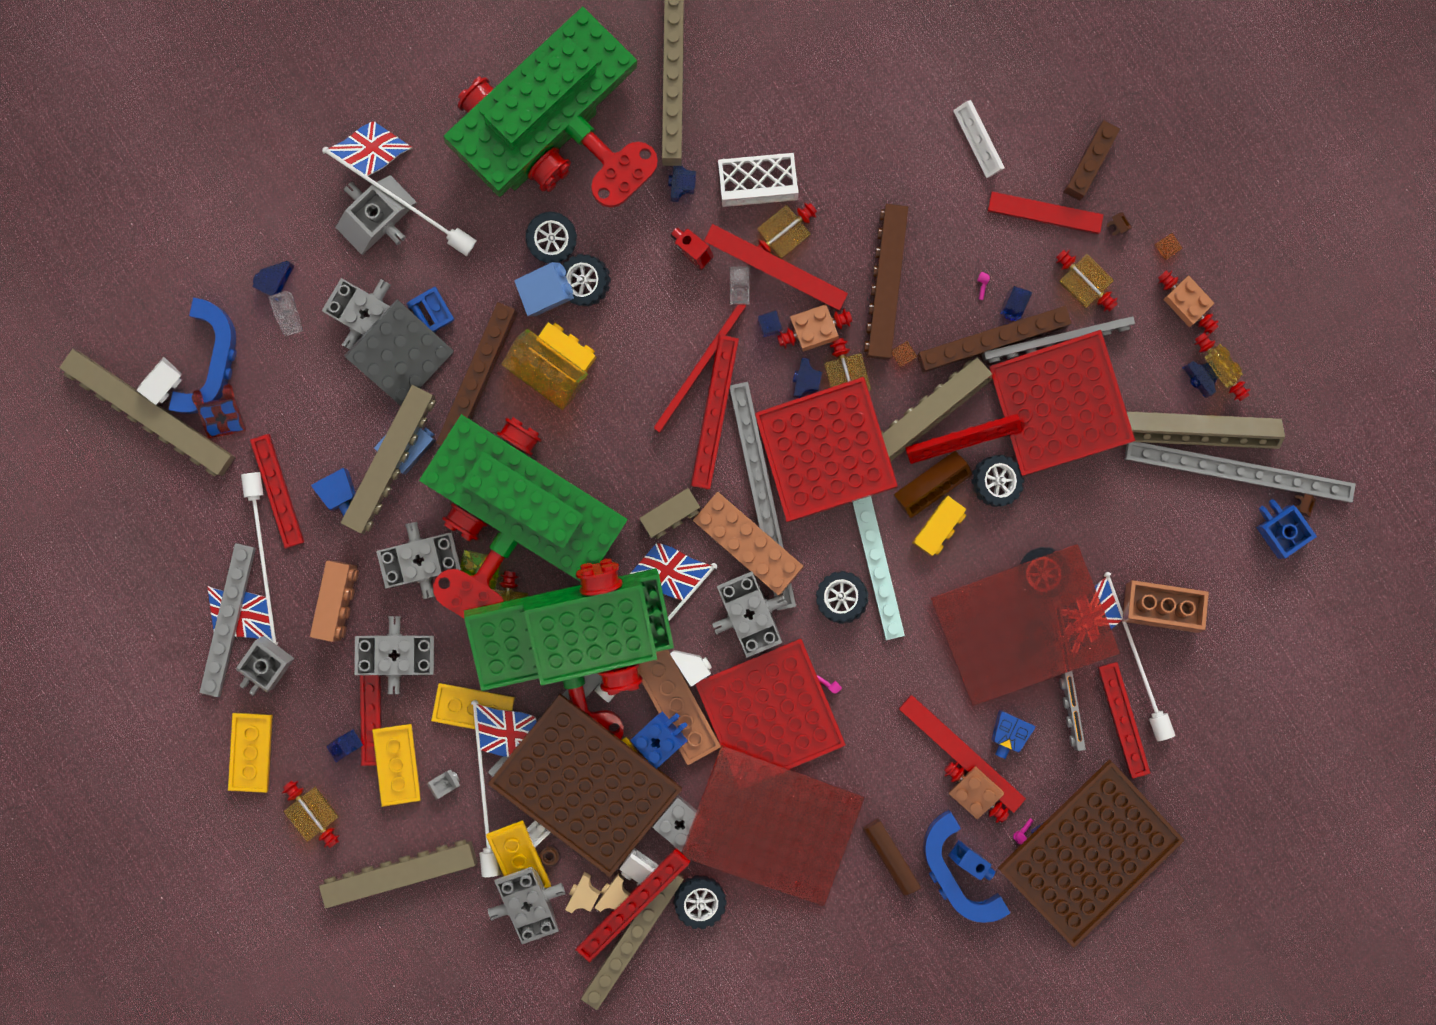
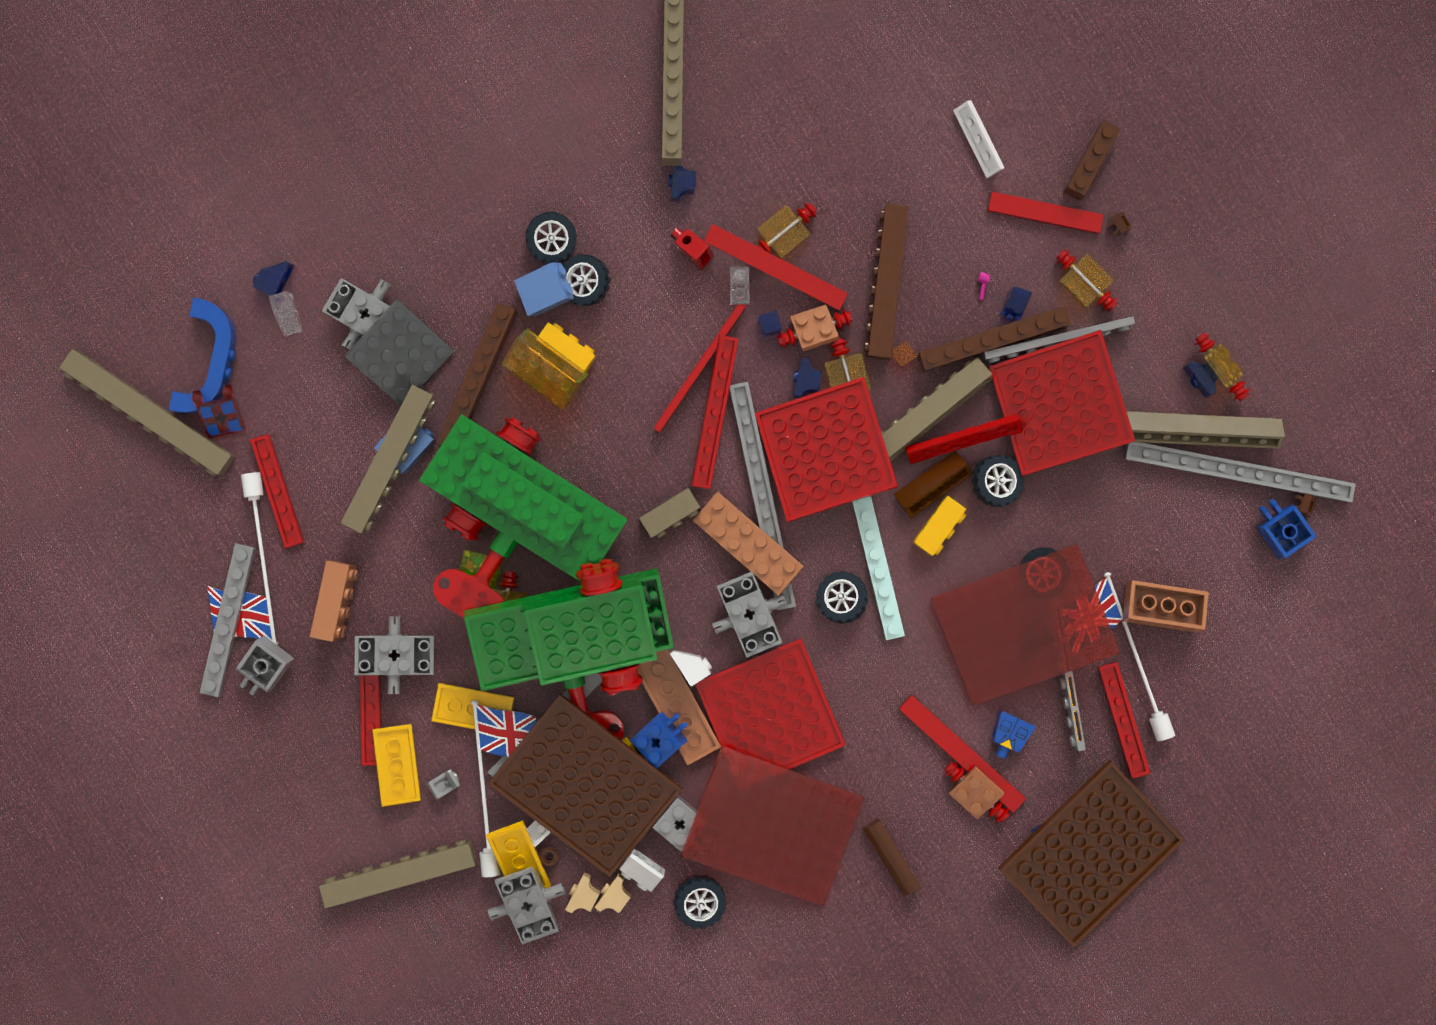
white slope [137,357,182,405] -> none
yellow plate [228,713,273,793] -> none
clear yellow plate [282,781,340,848] -> none
blue torso [311,468,356,517] -> none
flag [322,122,477,256] -> none
clear blue brick [326,729,363,762] -> none
light grey slope [335,175,417,255] -> none
light grey slope [376,522,461,599] -> none
blue plate [406,287,455,333] -> none
green piece [443,6,658,208] -> none
red tile [575,848,690,963] -> none
dark tan brick [581,873,684,1010] -> none
flag [594,543,717,703] -> none
white fence [718,153,798,207] -> none
dark pink hand [817,675,842,694] -> none
blue arch [923,810,1010,923] -> none
blue torso [948,840,995,880] -> none
dark pink hand [1013,818,1033,844] -> none
clear orange plate [1154,233,1183,260] -> none
nougat plate [1157,270,1219,334] -> none

